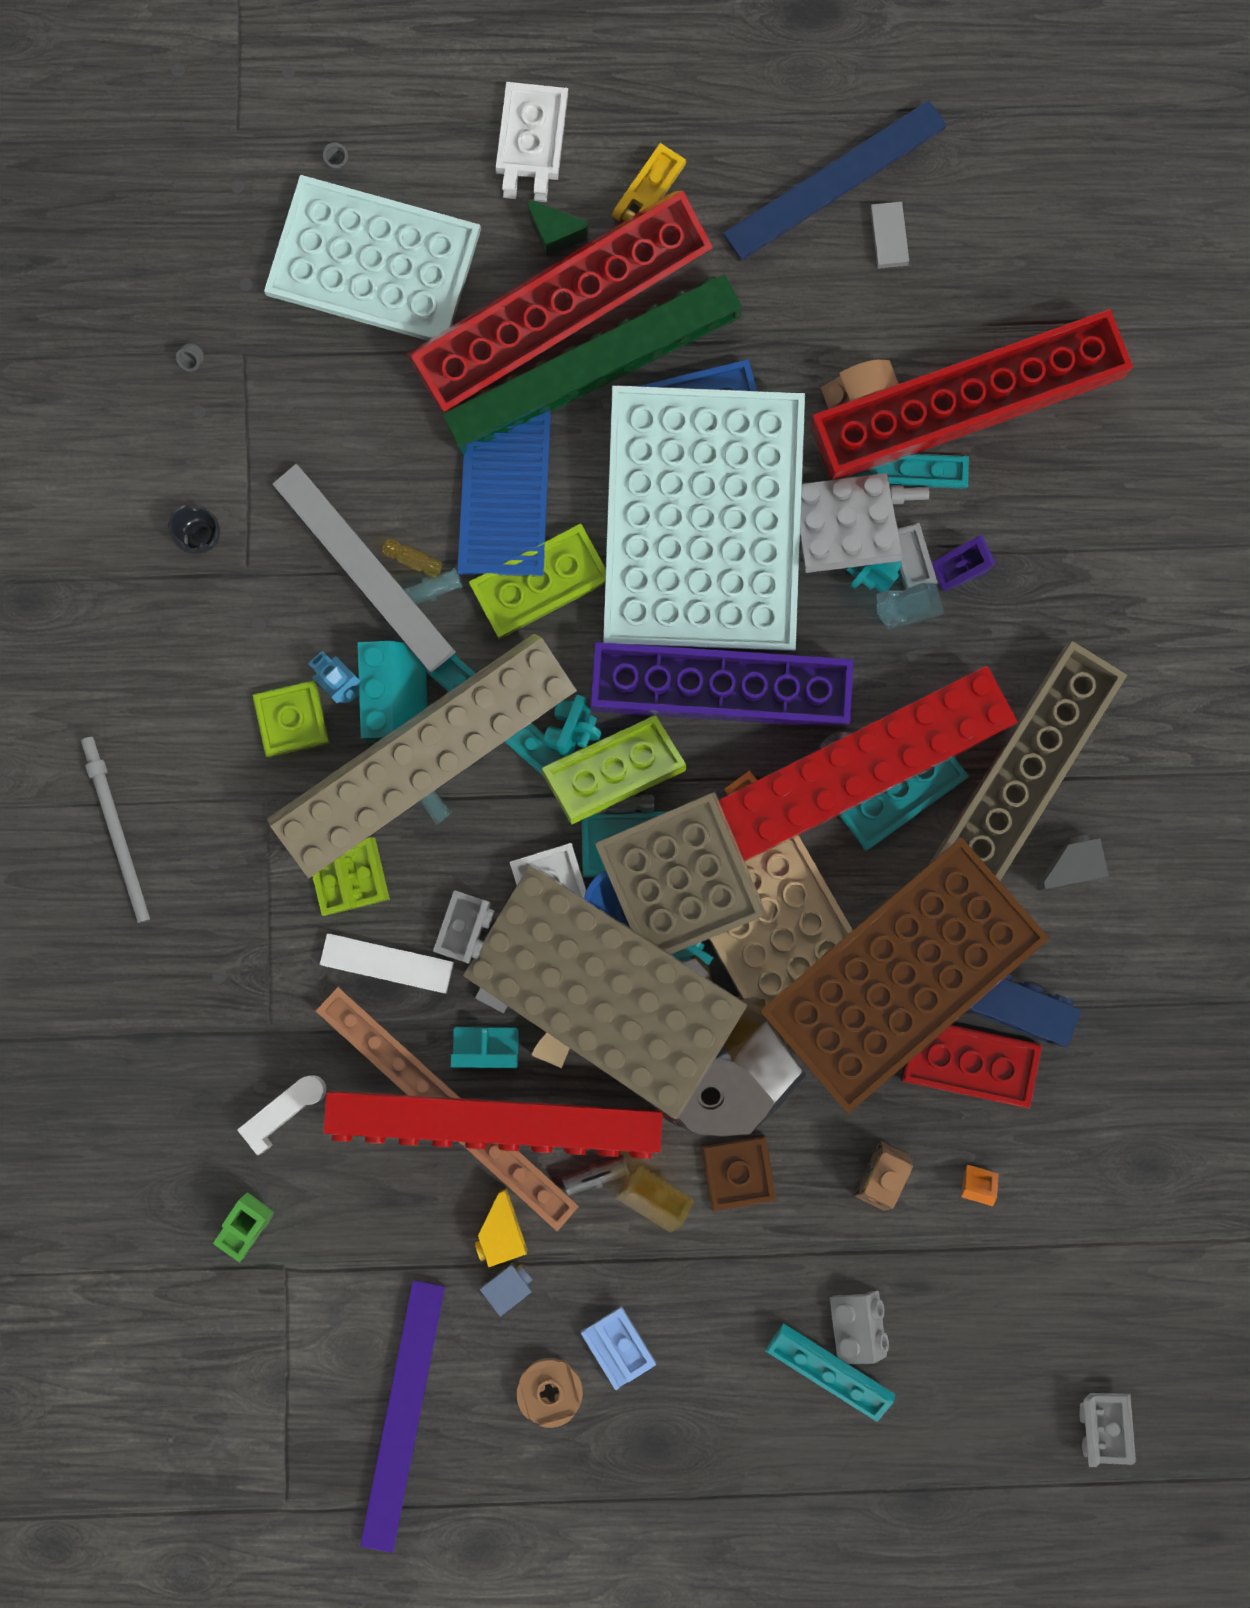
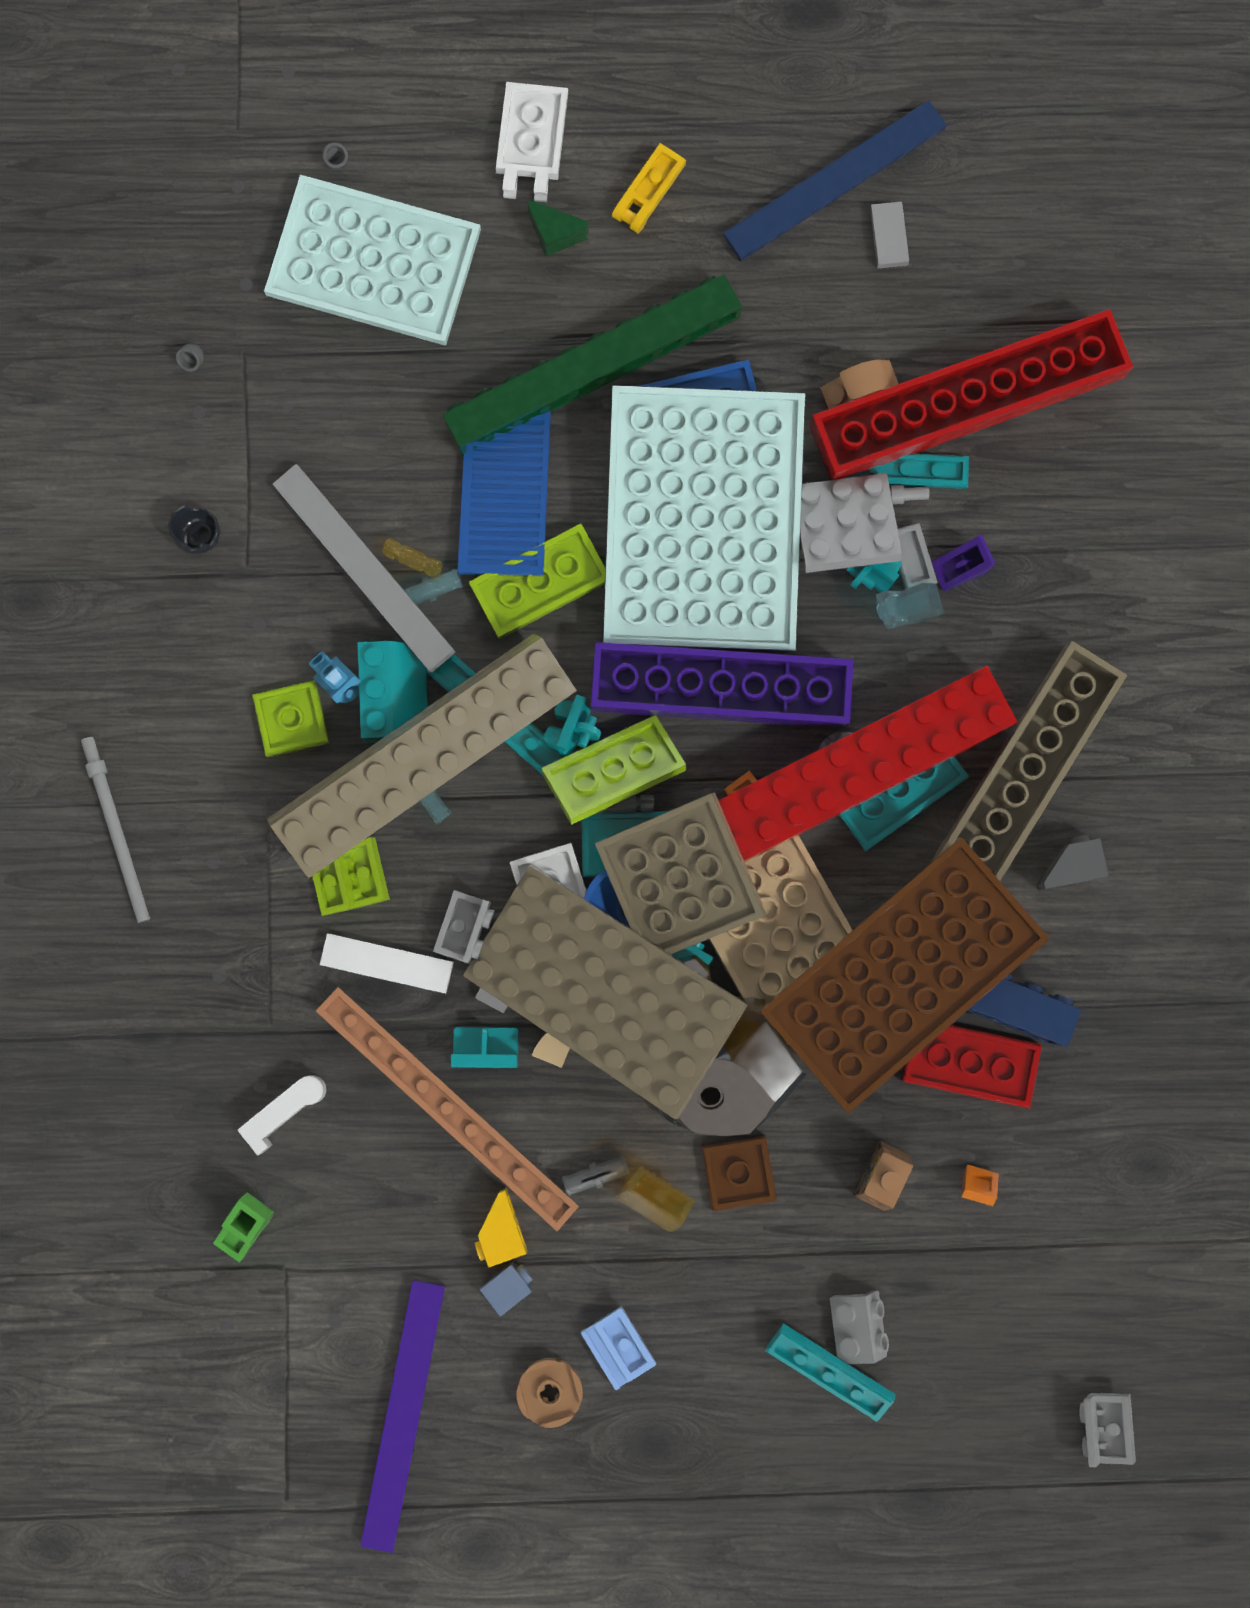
red brick [323,1091,663,1159] -> none
red brick [407,190,713,412] -> none

